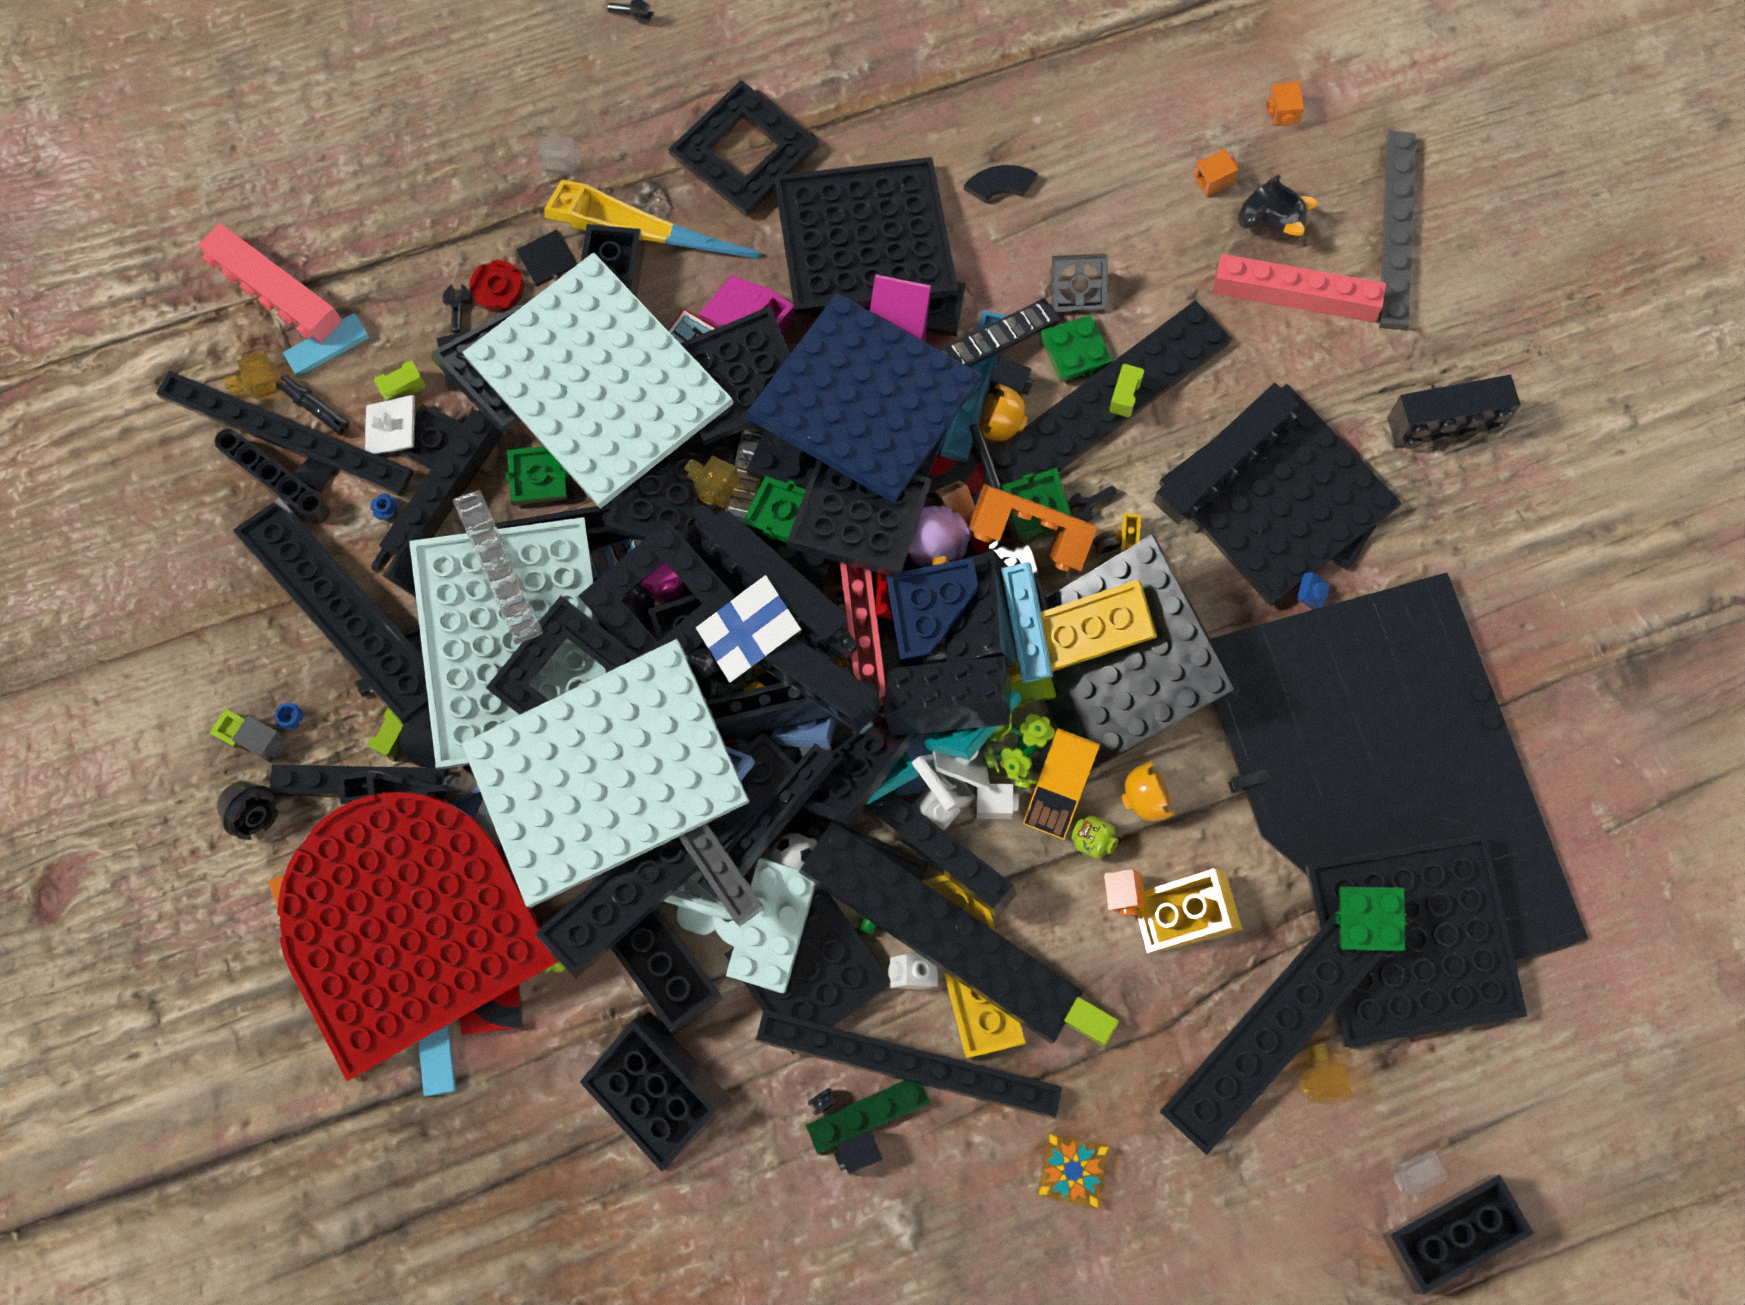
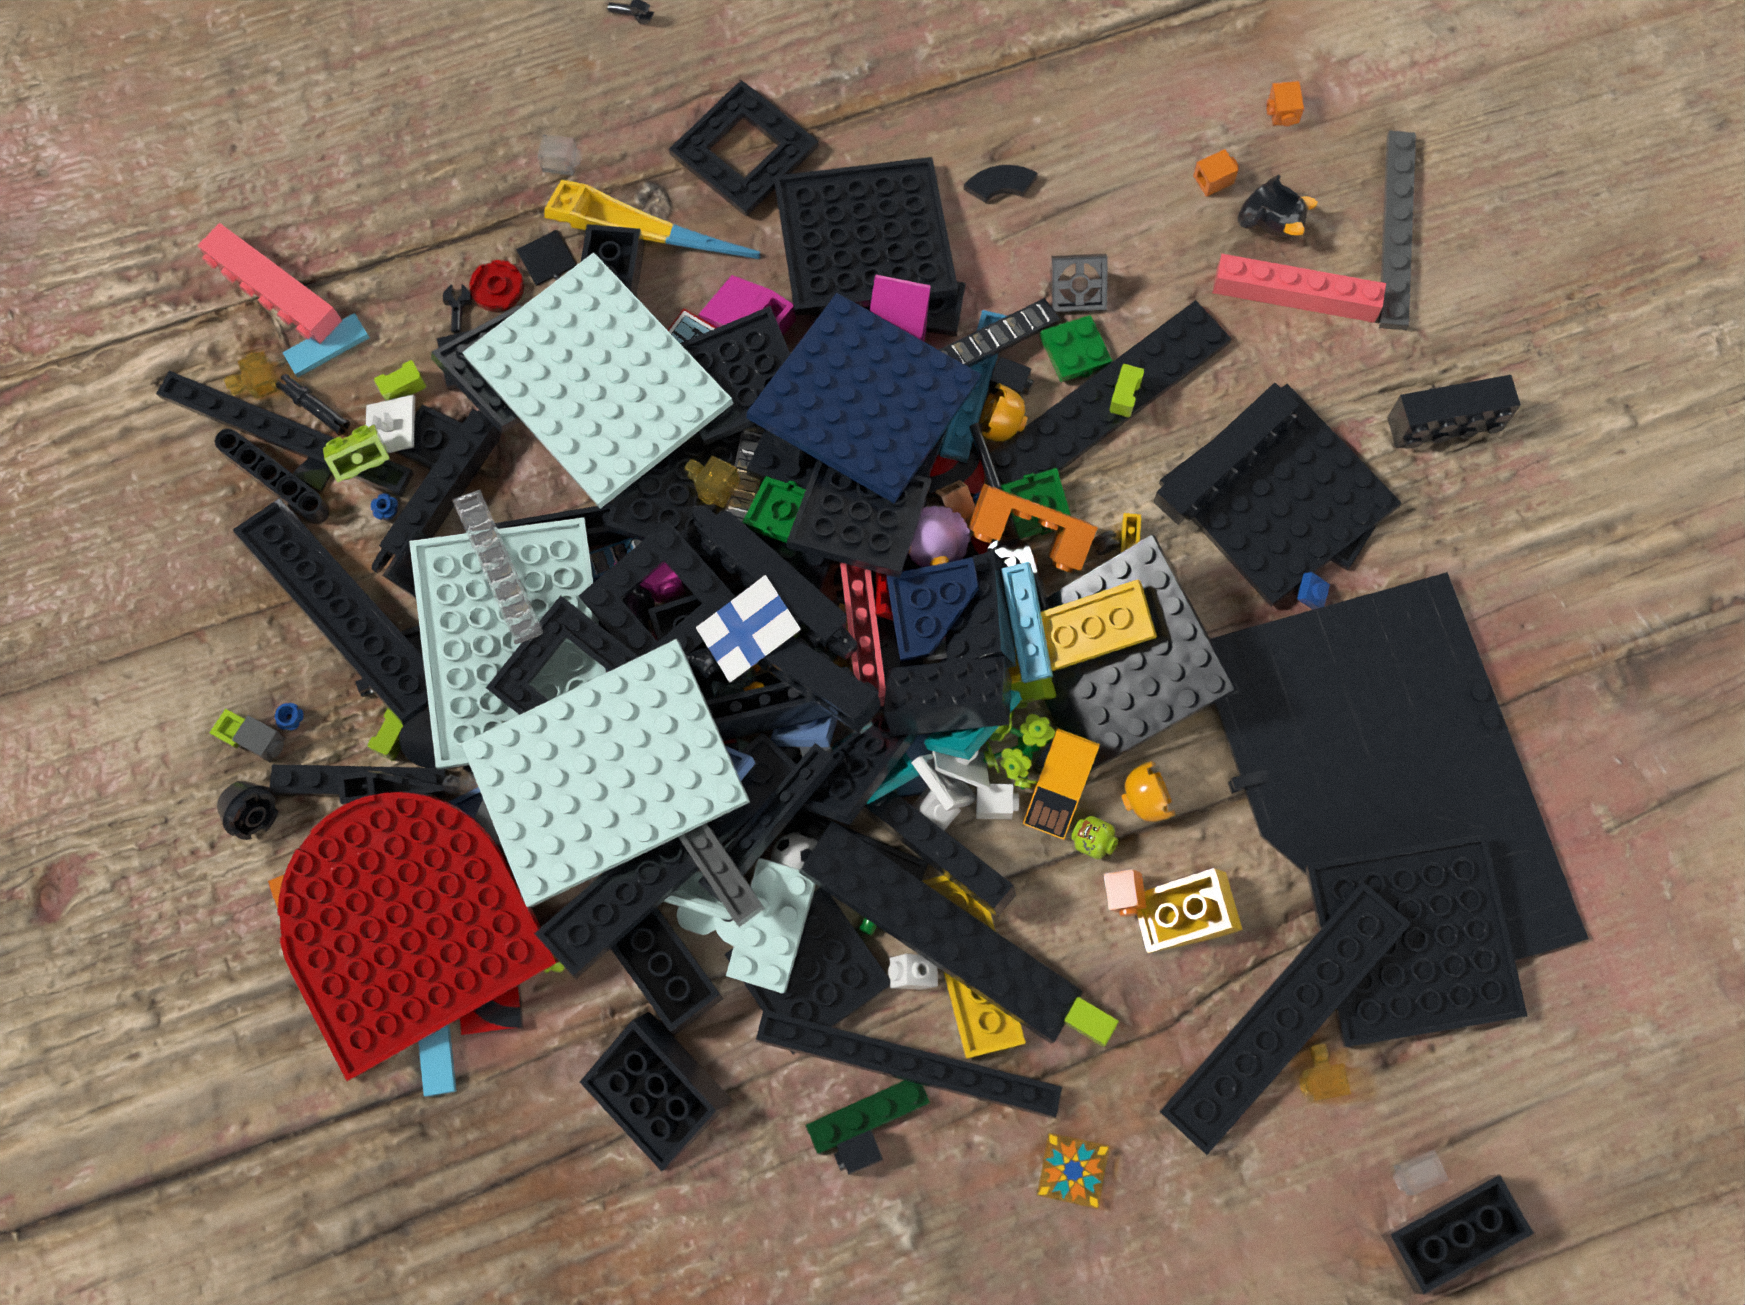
green plate [506,446,569,506] -> none
black bush [807,1088,838,1116] -> none
black bar [1068,486,1117,522] -> none
green plate [1336,887,1407,951] -> none
none -> lime brick [323,425,390,482]

